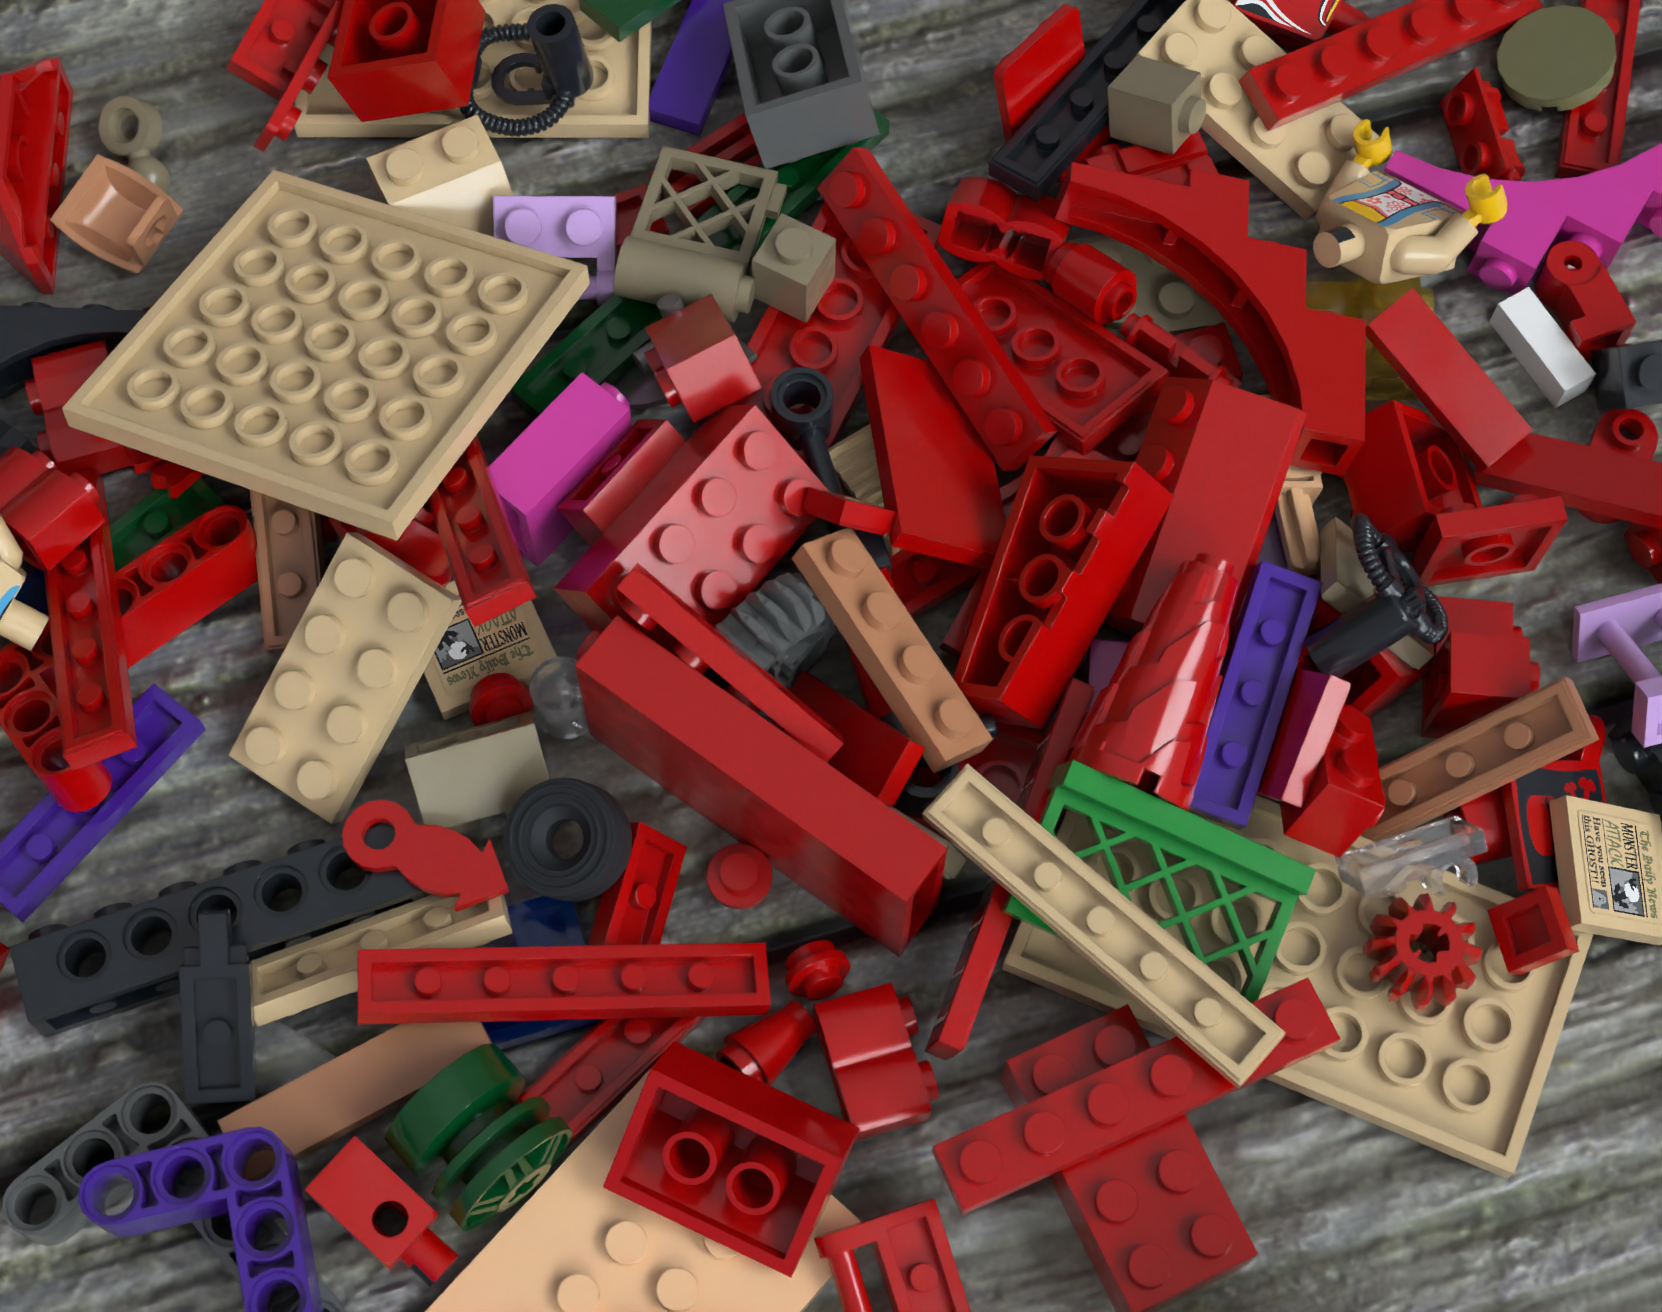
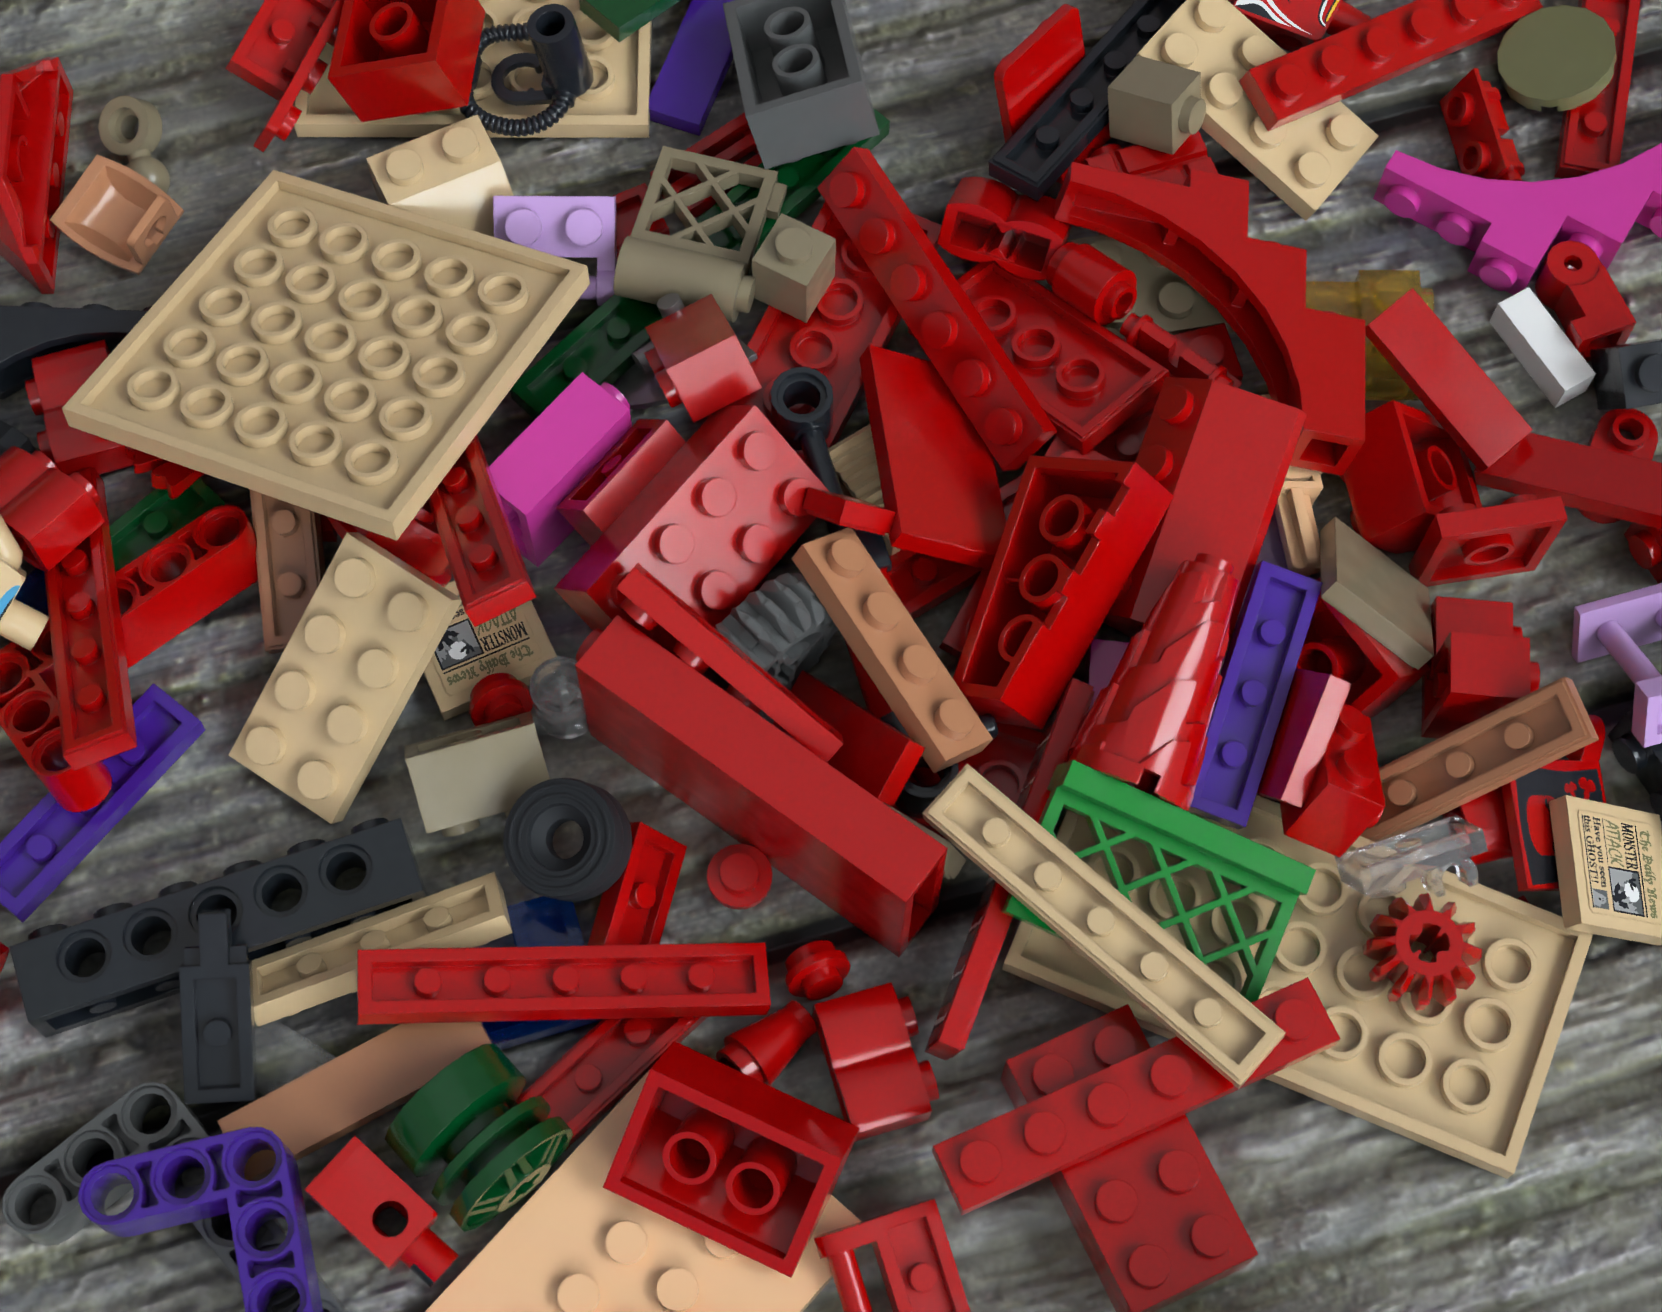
red brick [342,799,509,912] -> none
black piece [1305,513,1449,678] -> none
tan torso [1313,119,1507,285] -> none
red plate [1487,886,1579,975] -> none

